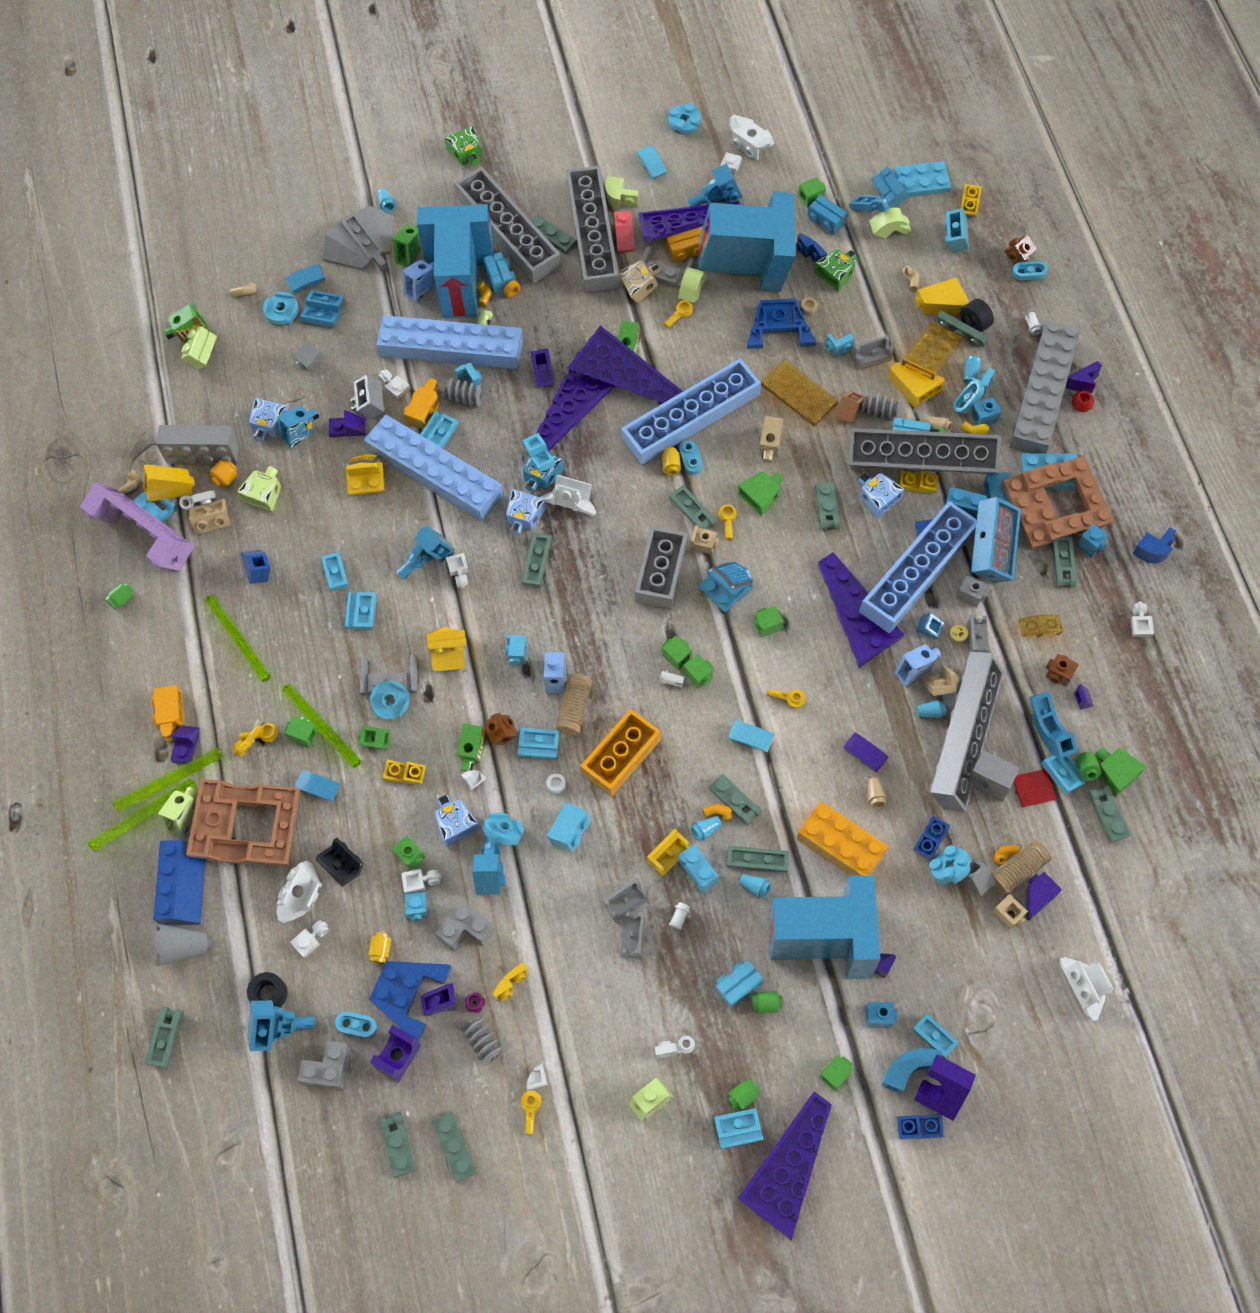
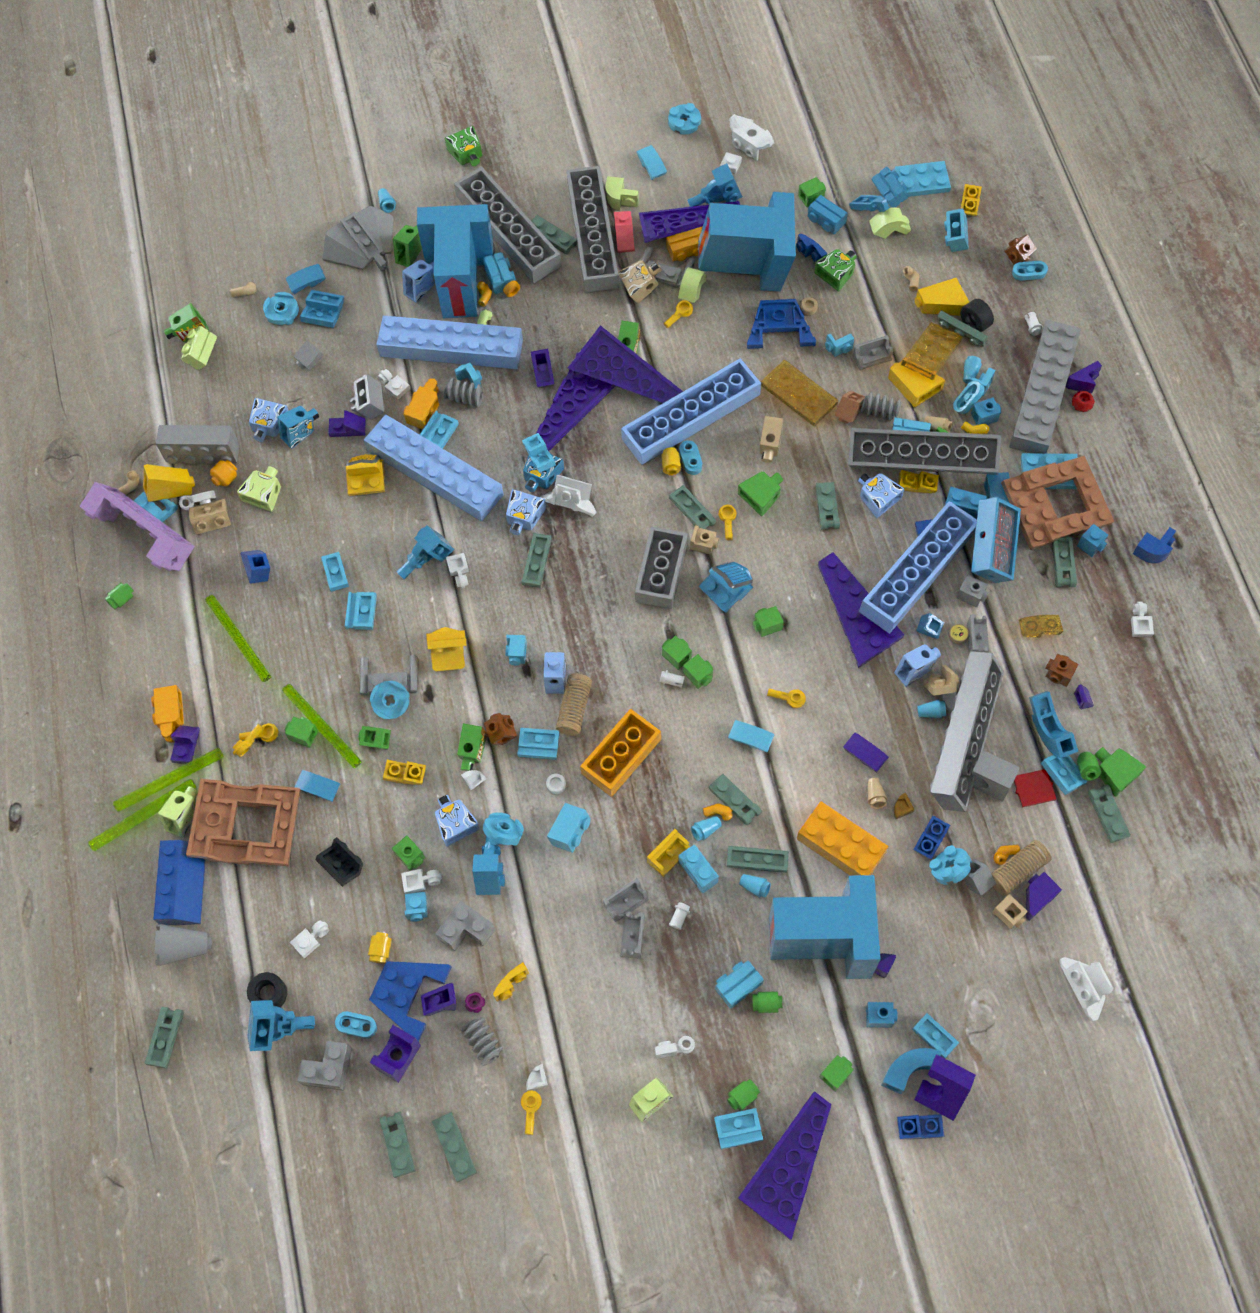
white piece [276,861,322,923] -> none
none -> pearl gold tile [894,793,915,819]

